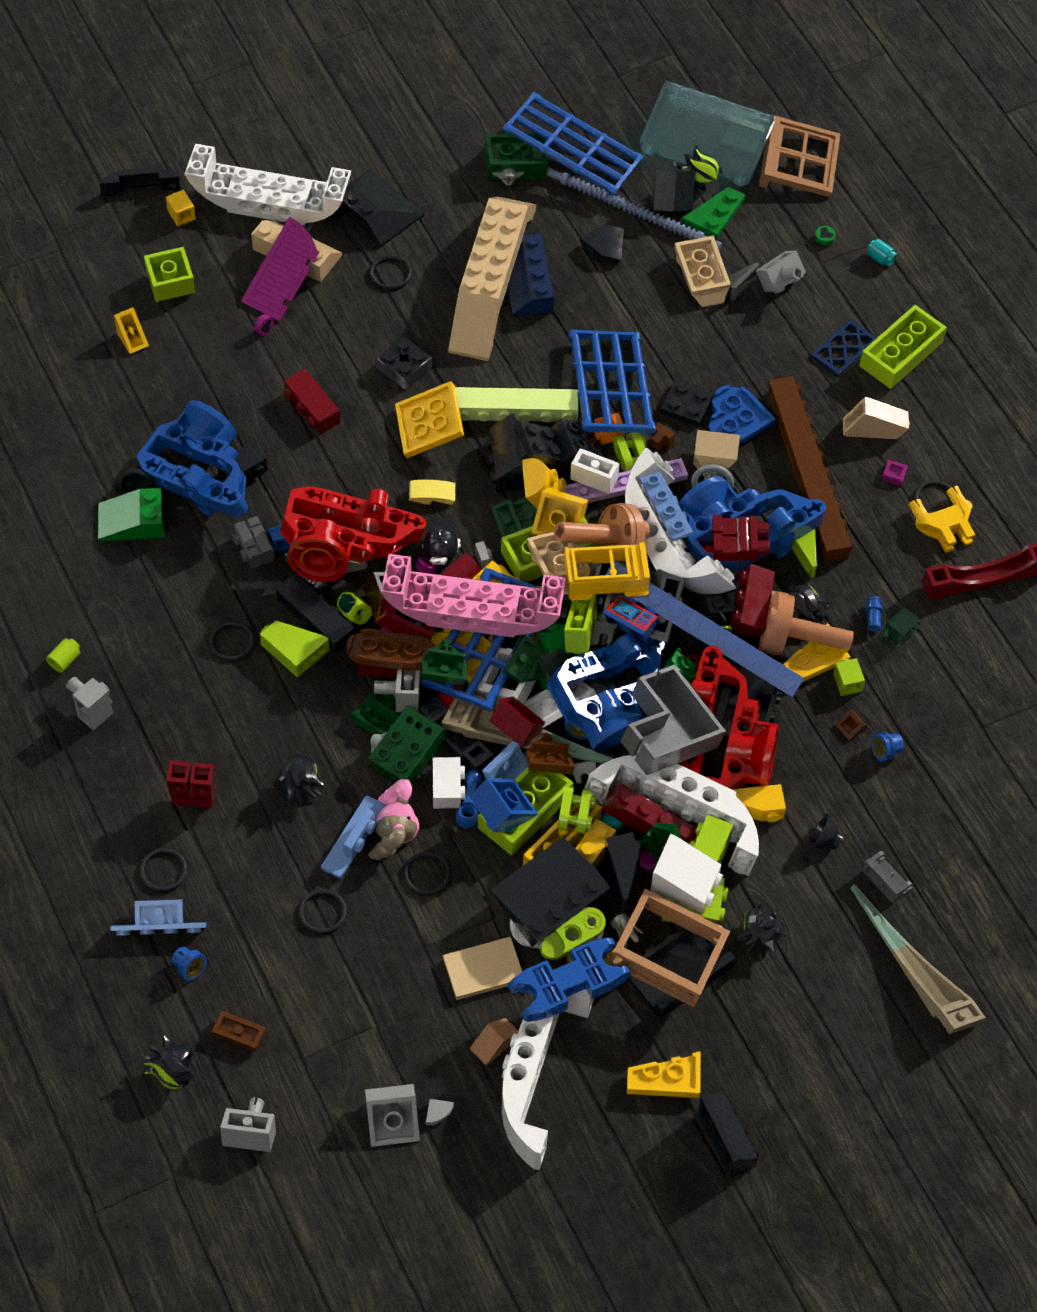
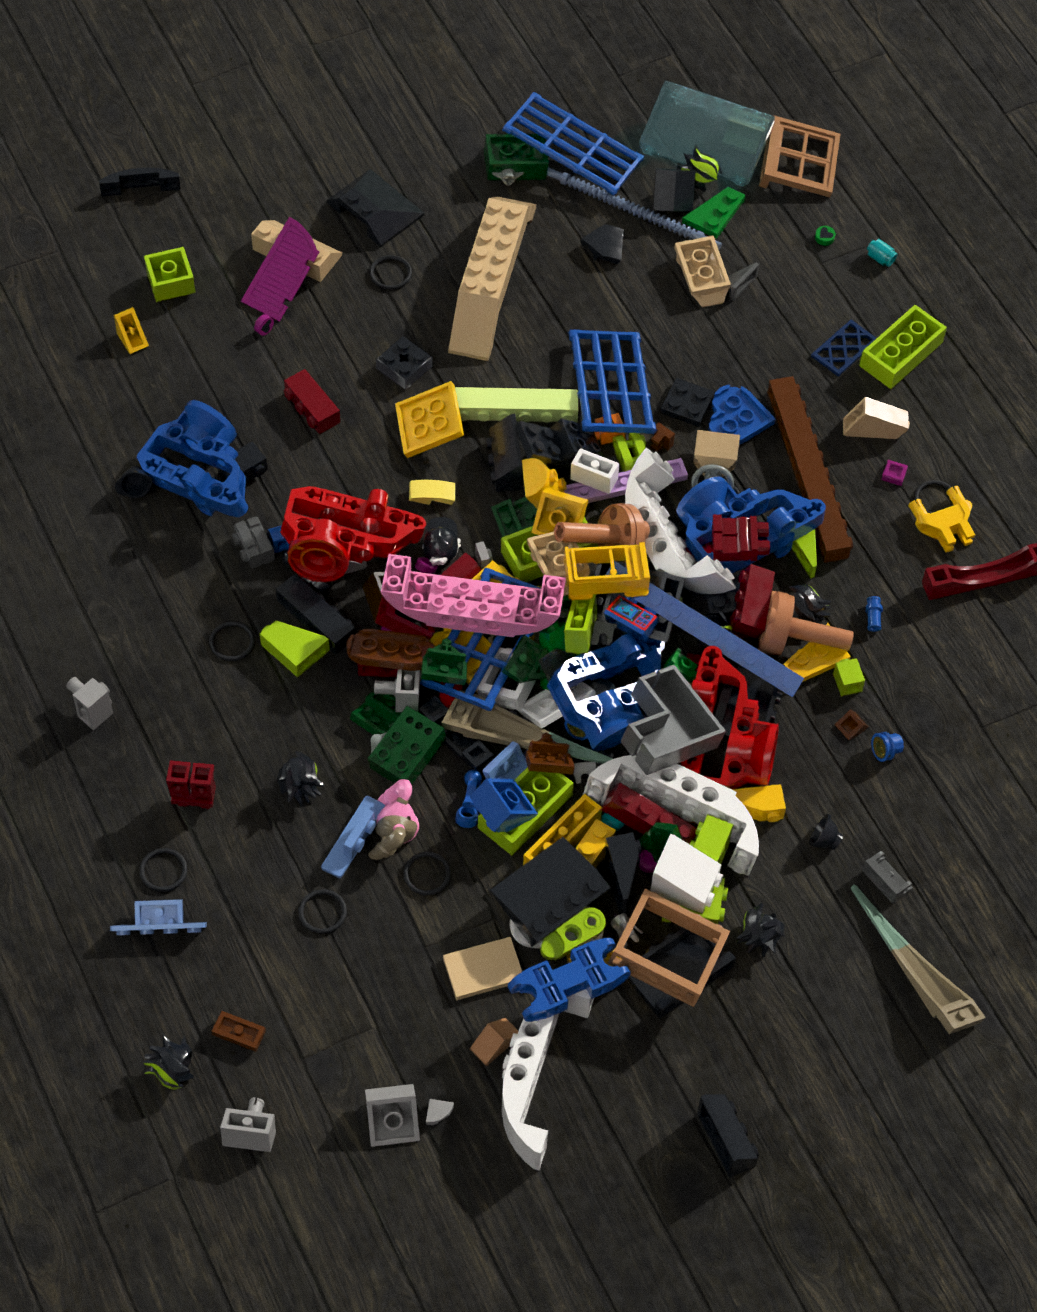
lime brick [46,638,81,673] -> none
green slope [98,488,164,541] -> none
yellow brick [166,190,196,226] -> none
blue piece [171,947,207,981] -> none
white slope [185,144,351,226] -> none
lime rock [337,592,372,625] -> none
white brick [433,757,465,809] -> none
dark red brick [490,696,546,747] -> none
dark blue slope [507,234,554,316] -> none
lime brick [558,786,596,834] -> none
yellow wing [627,1052,700,1098] -> none
medium blue bracket [640,471,693,542] -> none
light grey brick [755,251,806,294] -> none
clear green brick [884,607,921,647] -> none

